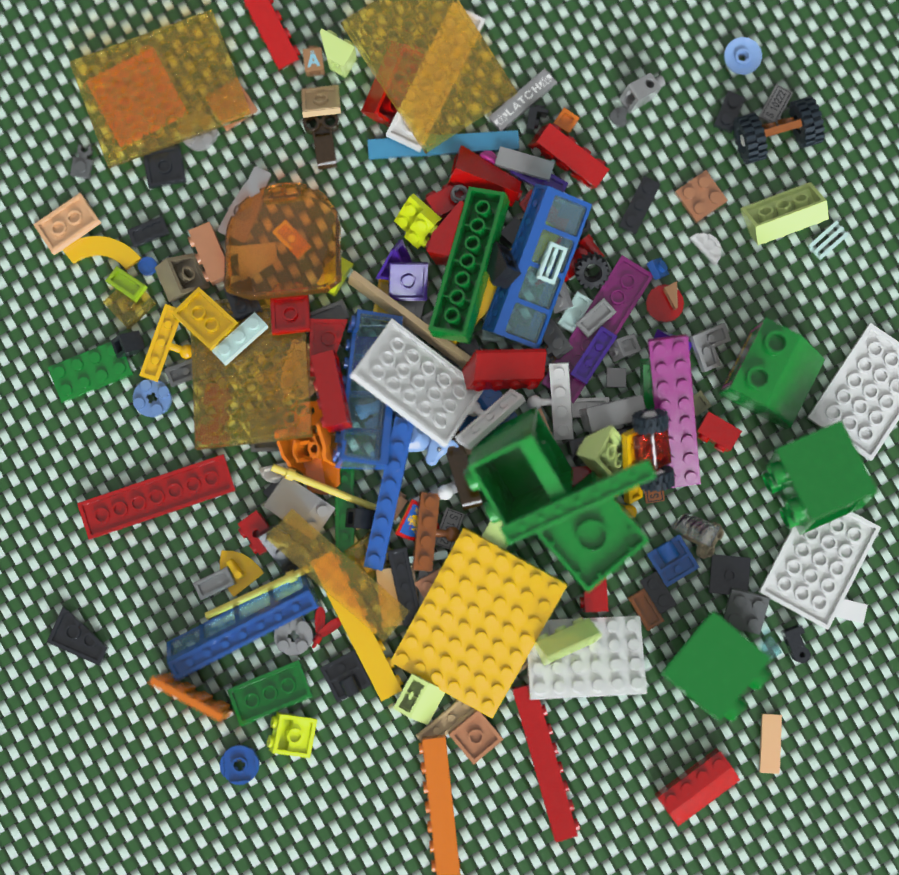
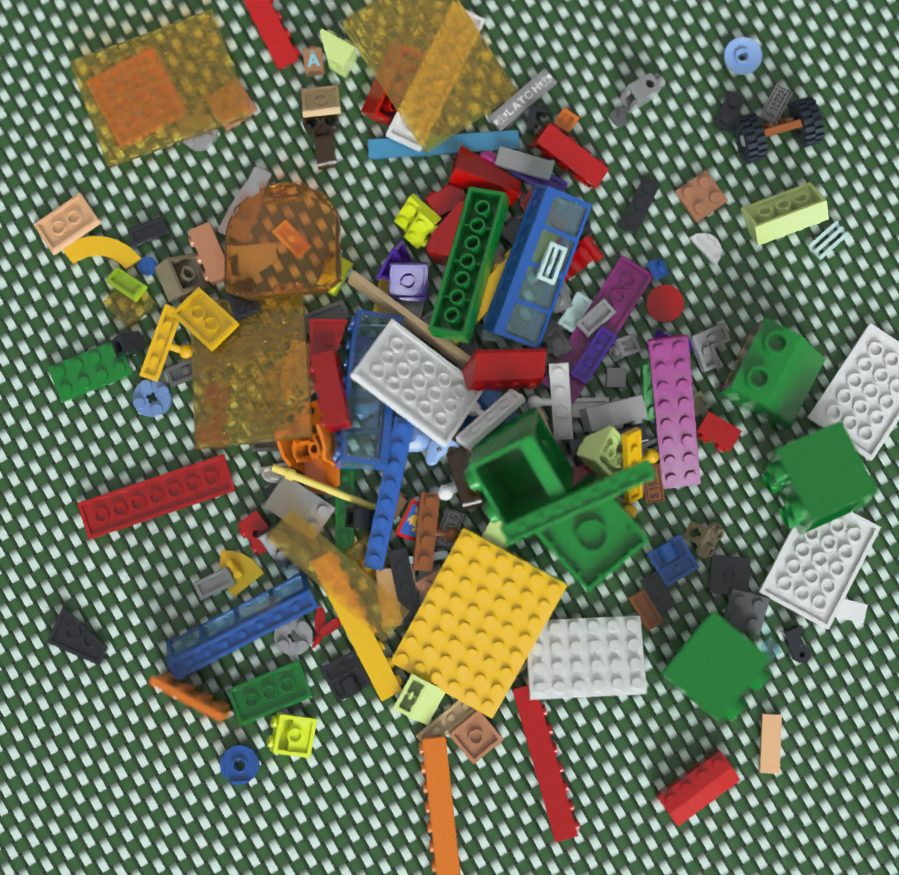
dark grey plate [70,144,94,180] -> none
black plate [142,144,187,189] -> none
light yellow bar [205,565,311,620] -> none
light aqua plate [211,312,269,366] -> none
red tile [270,293,311,336] -> none
dark grey bush [450,185,468,203] -> none
black slope [487,241,521,289] -> none
yellowish green slope [534,617,602,666] -> none
black tyre [574,252,610,289] -> none
red slope [579,578,608,613] -> none
plate [632,408,675,492] -> none
medium nougat piece [663,281,678,310] -> none
clear brick [672,513,720,547] -> none

